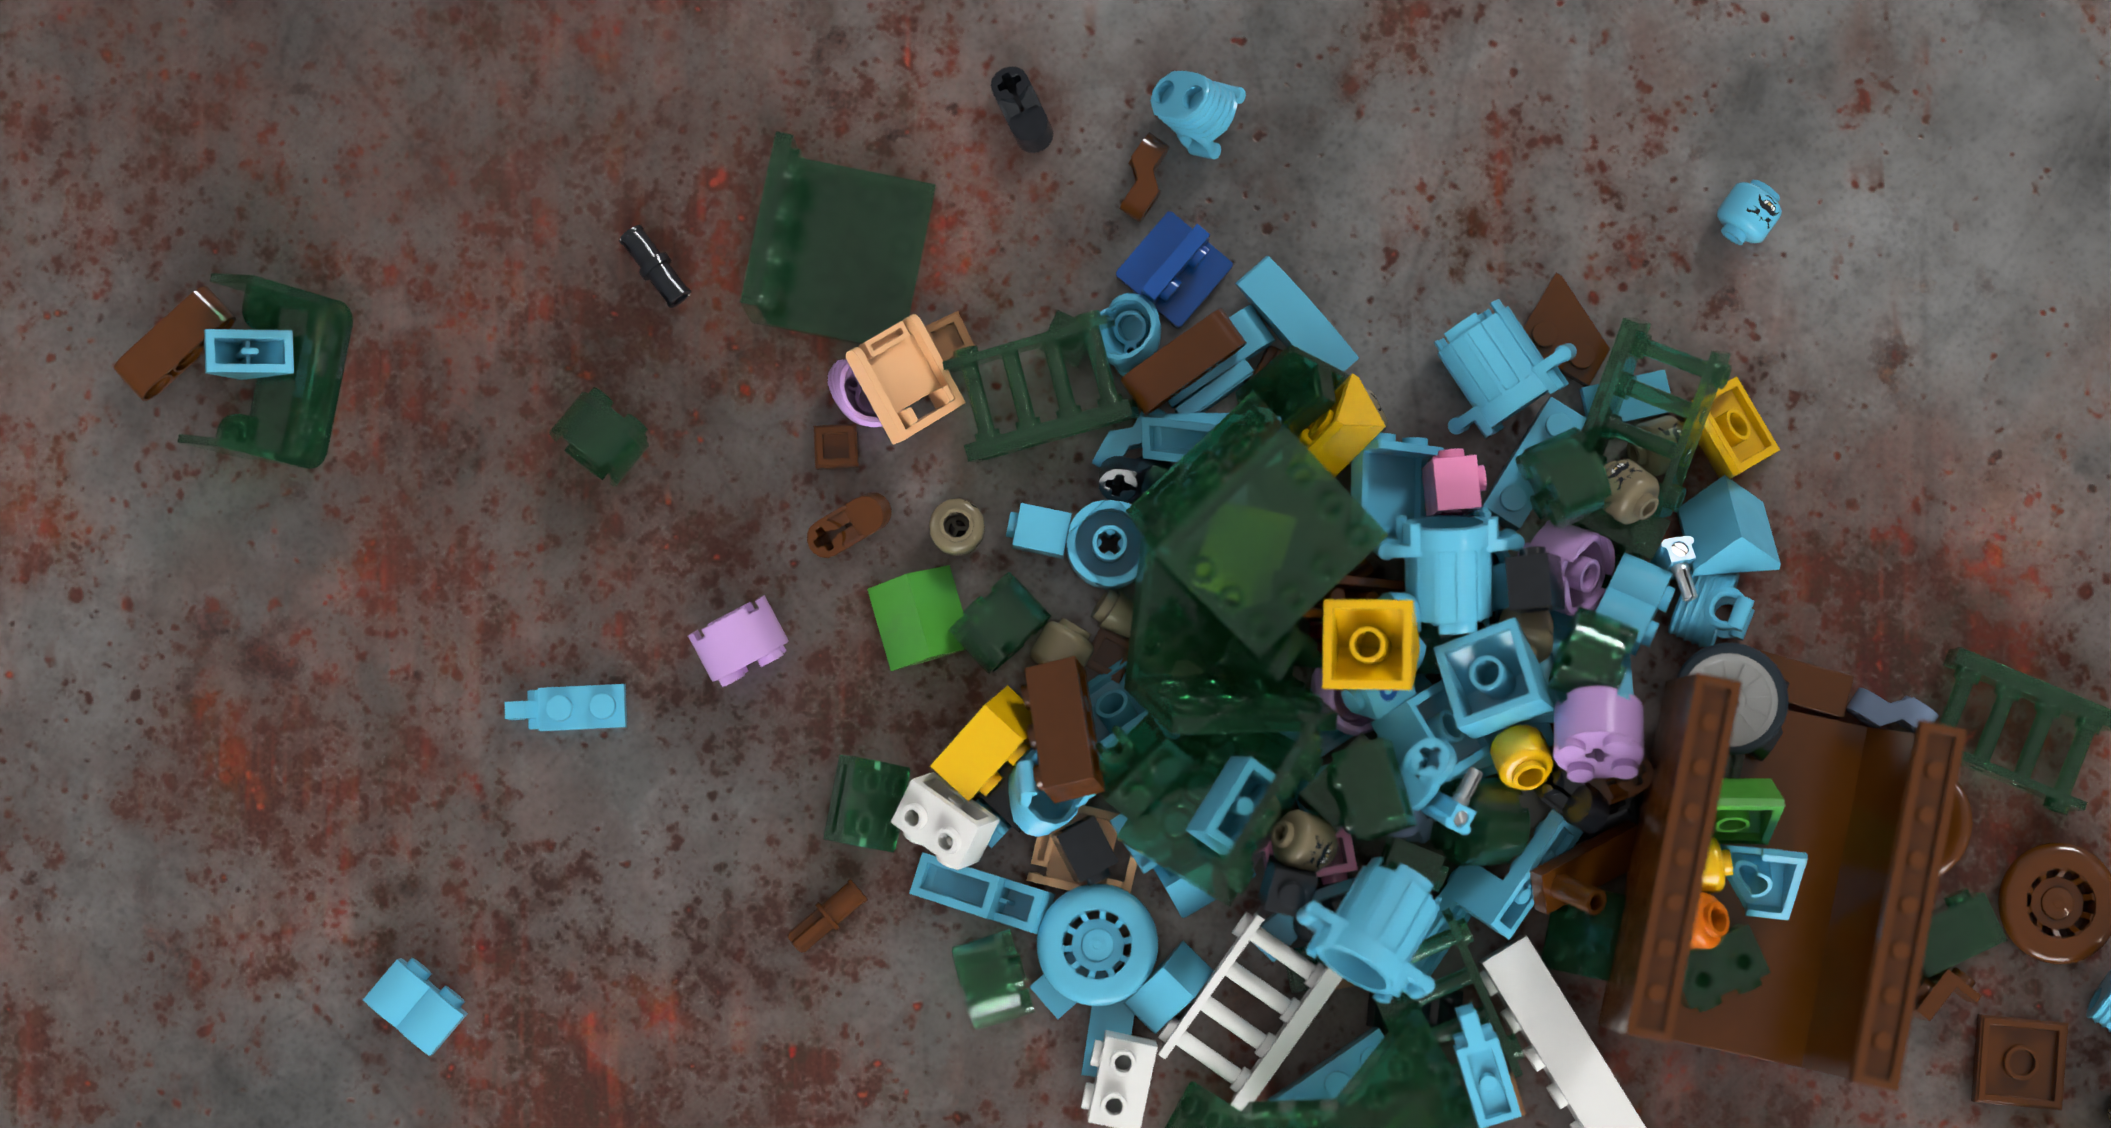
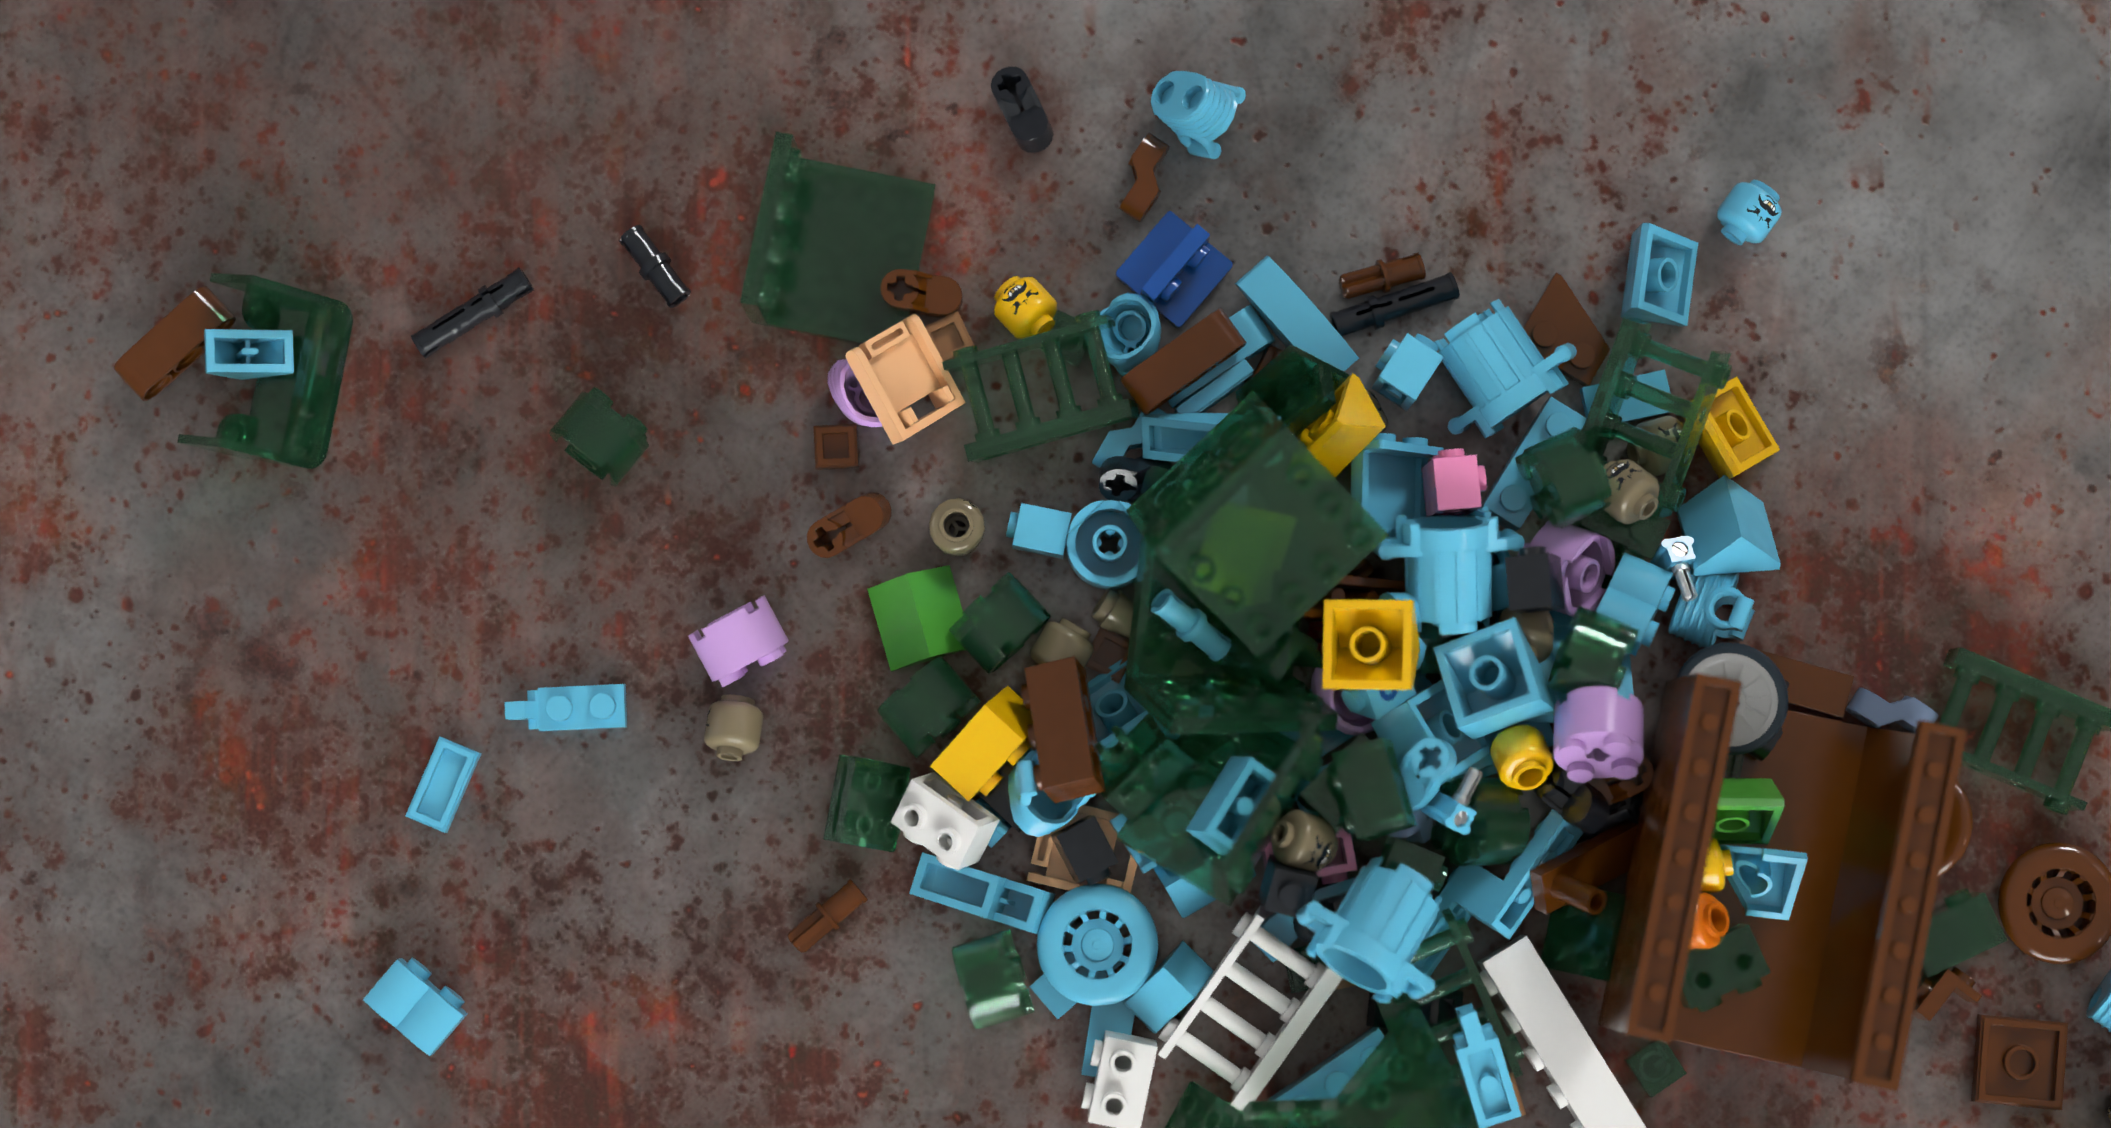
none -> medium azure tile [405,736,482,833]
none -> black pin [411,267,534,359]
none -> dark tan head [704,694,763,761]
none -> clear green brick [877,657,982,759]
none -> reddish brown piece [880,269,963,318]
none -> yellow head [994,276,1057,340]
none -> medium azure pin [1151,589,1232,661]
none -> black pin [1330,272,1460,337]
none -> reddish brown axle [1339,252,1426,299]
none -> medium azure brick [1371,333,1444,411]
none -> medium azure slope [1621,223,1698,326]
none -> clear green tile [1624,1040,1687,1098]

